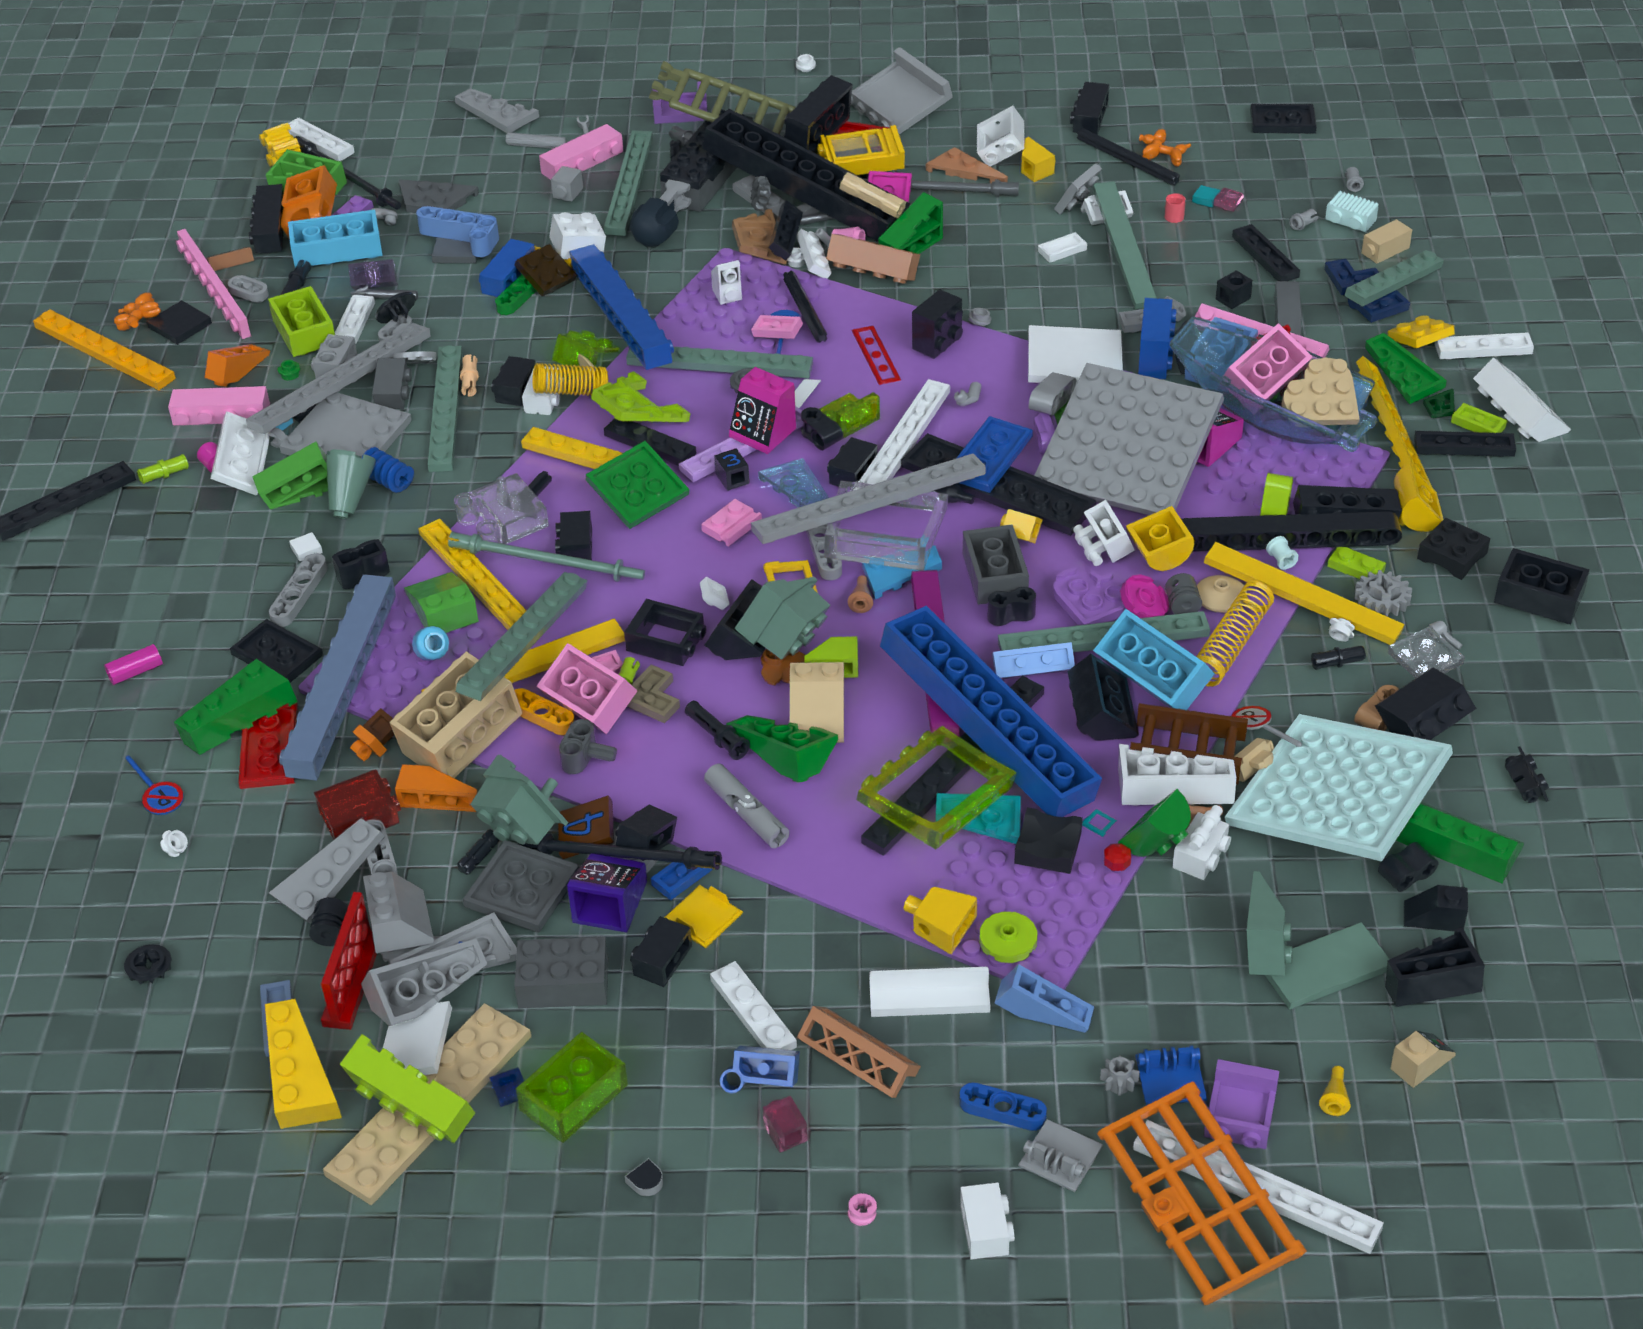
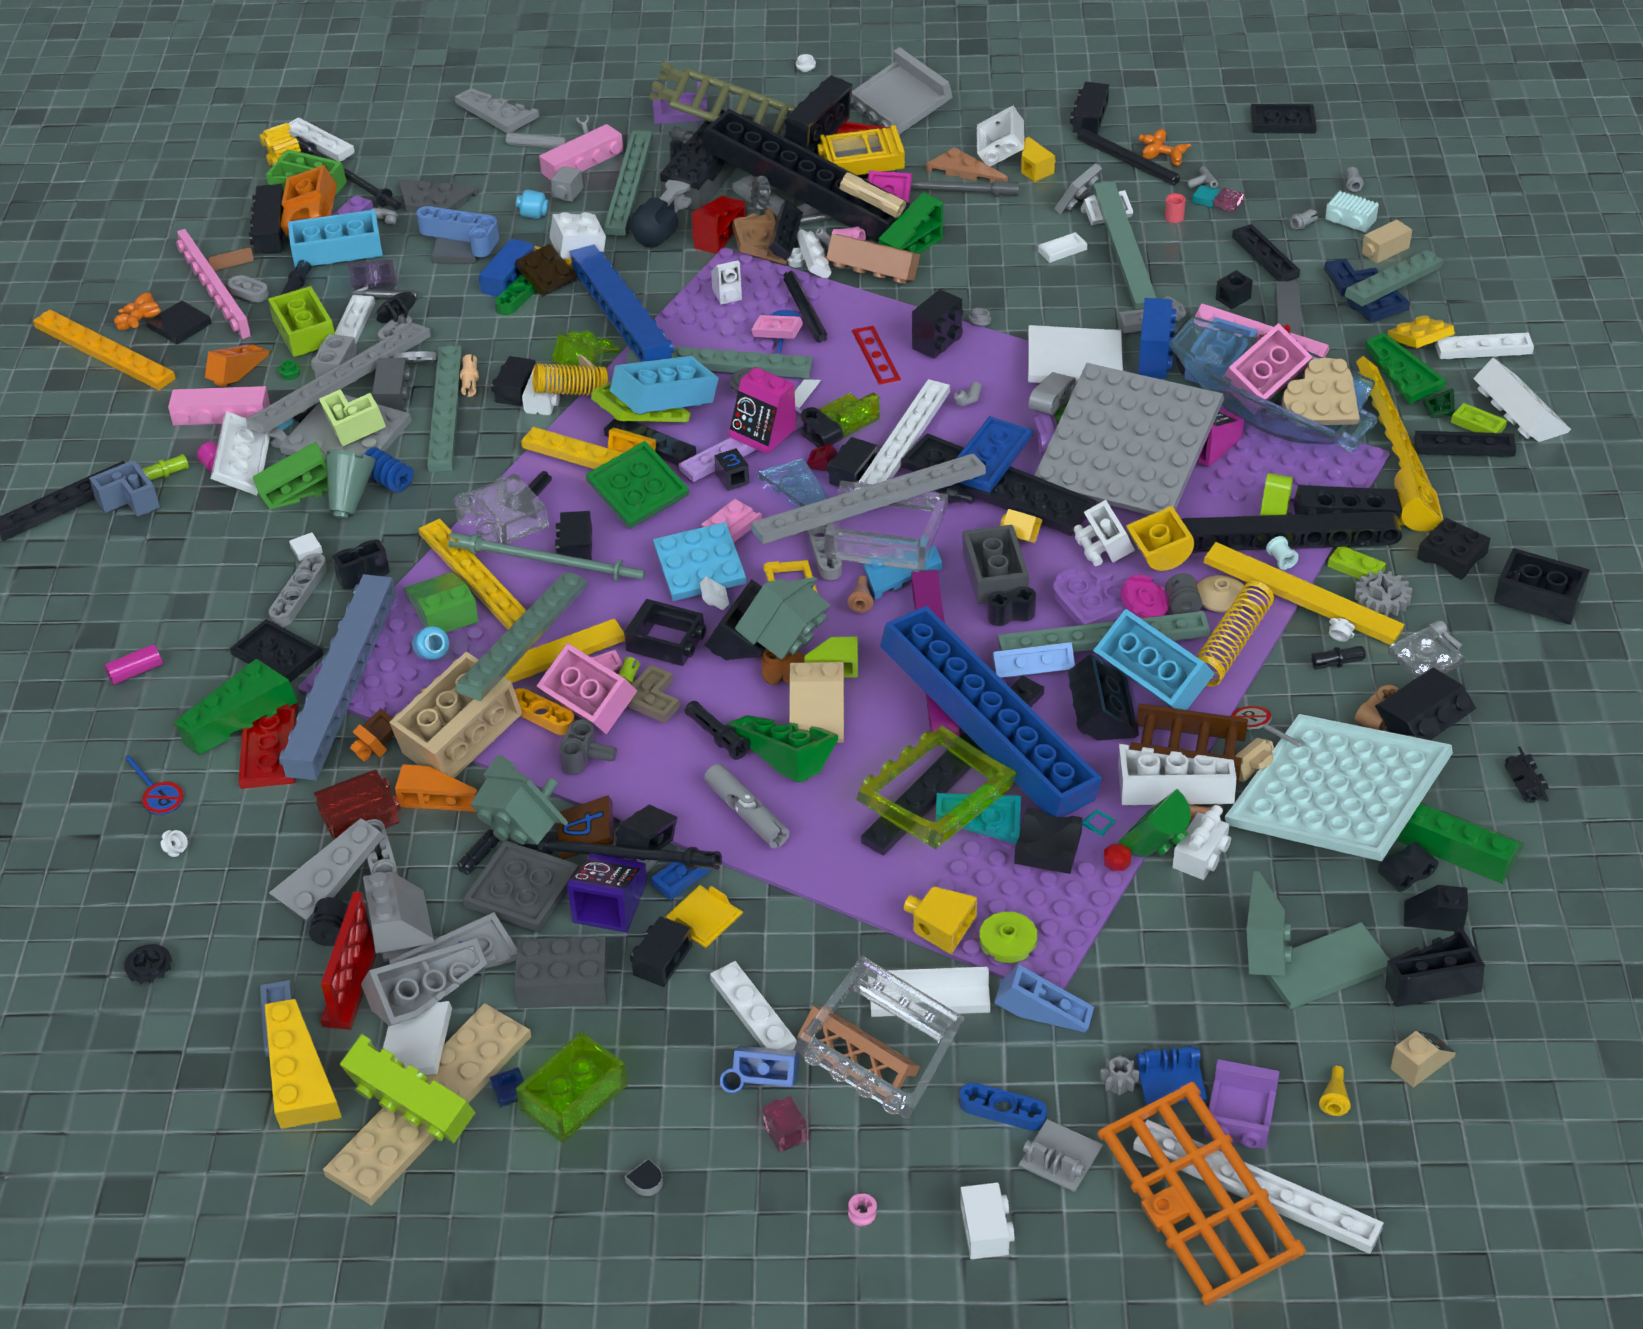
none -> sand blue brick [89,460,160,517]
none -> yellowish green brick [319,389,386,447]
none -> medium azure head [516,189,549,220]
none -> light orange plate [608,428,656,453]
none -> medium azure brick [610,356,719,414]
none -> medium azure plate [653,522,747,601]
none -> red wedge [692,196,746,254]
none -> clear windscreen [794,956,965,1120]
none -> dark red slope [806,444,838,471]
none -> light grey piece [1187,166,1218,188]

